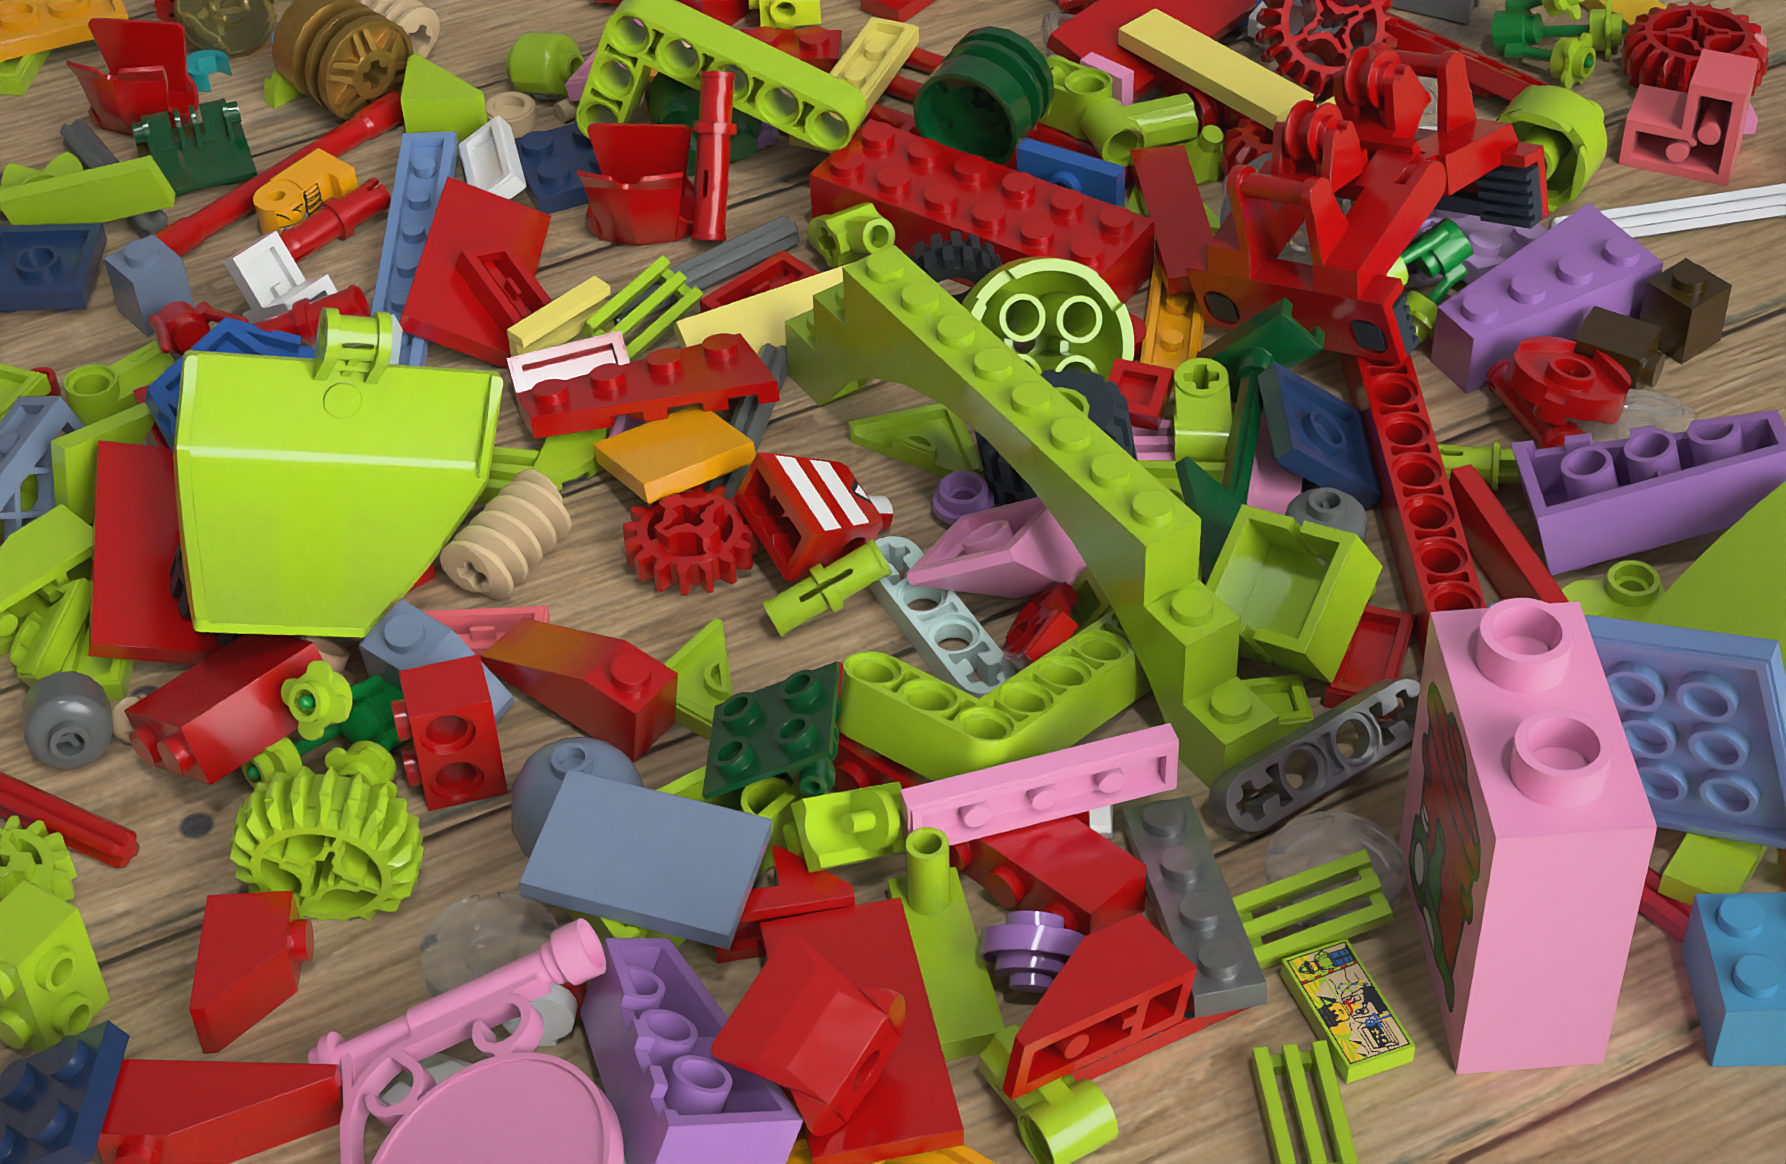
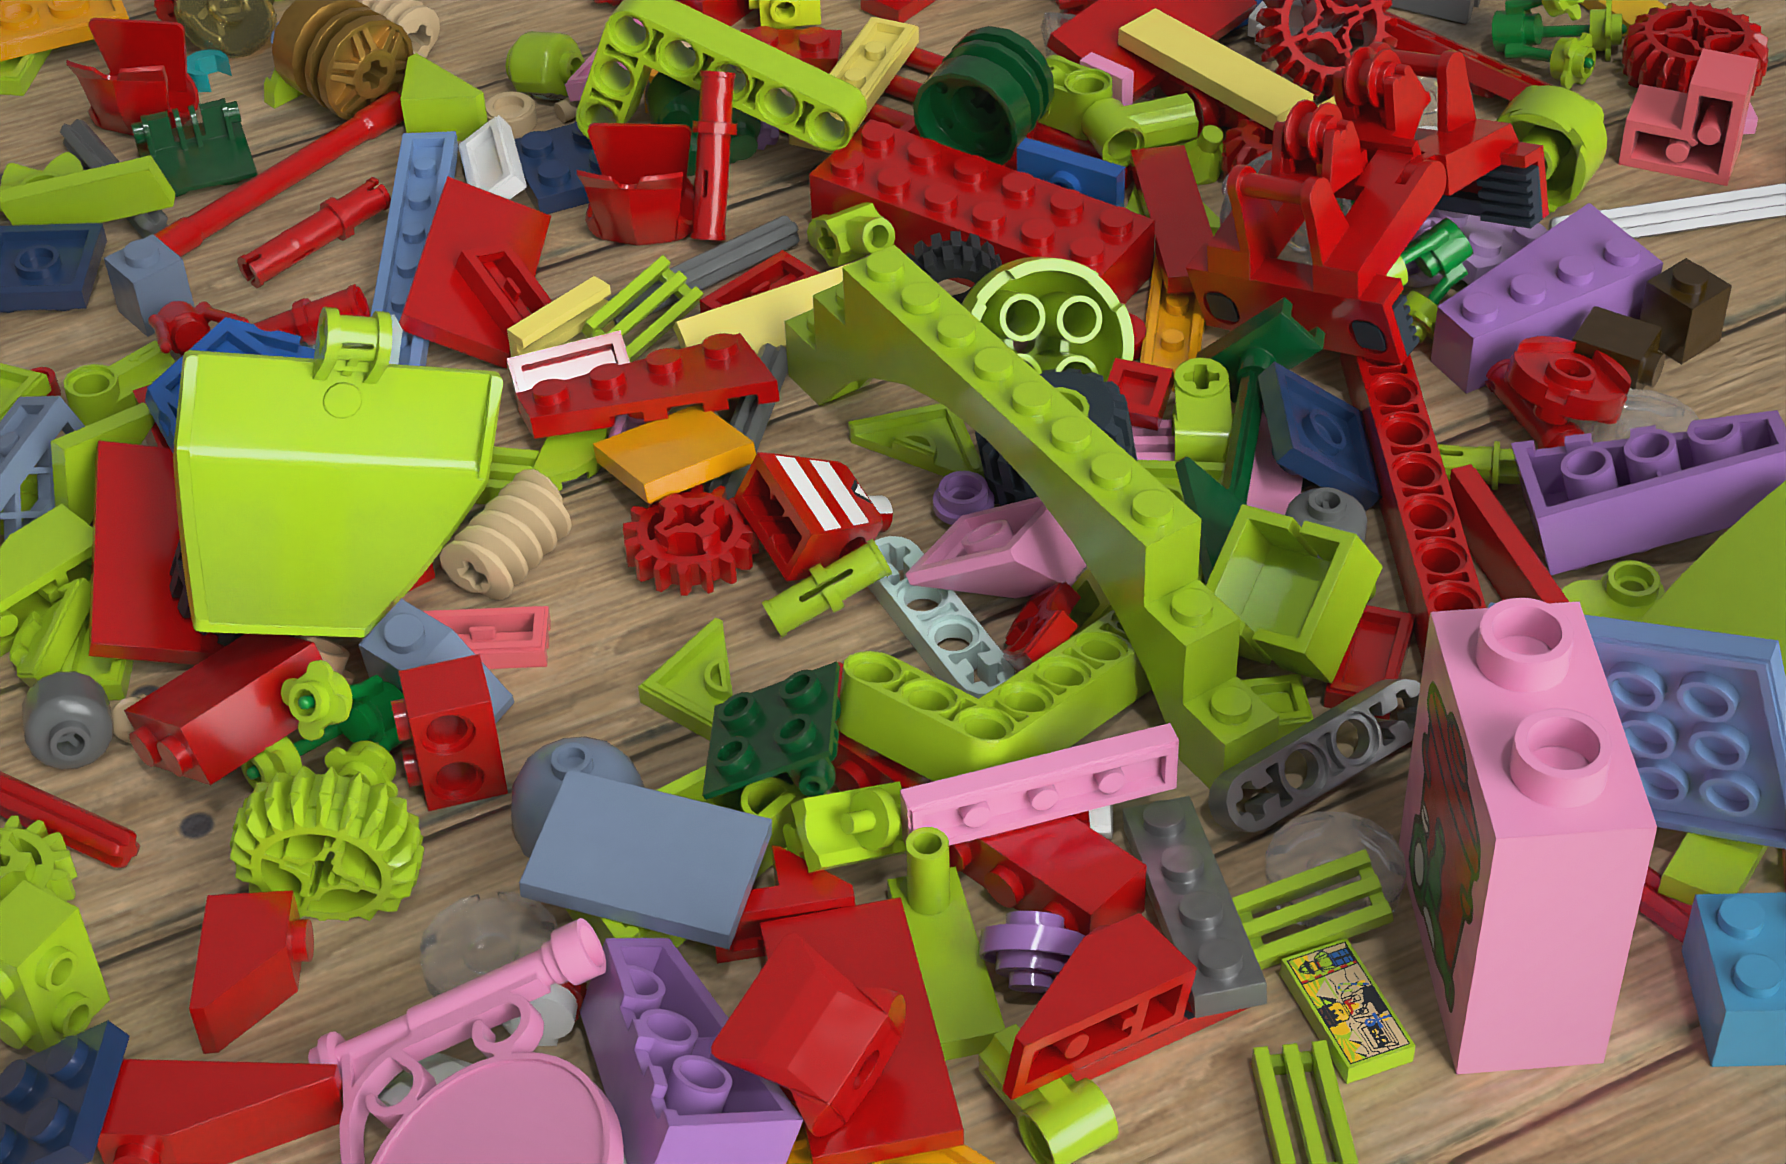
white brick [223,231,338,324] -> none
light orange leg [253,148,359,235] -> none
red slope [480,618,678,763] -> none

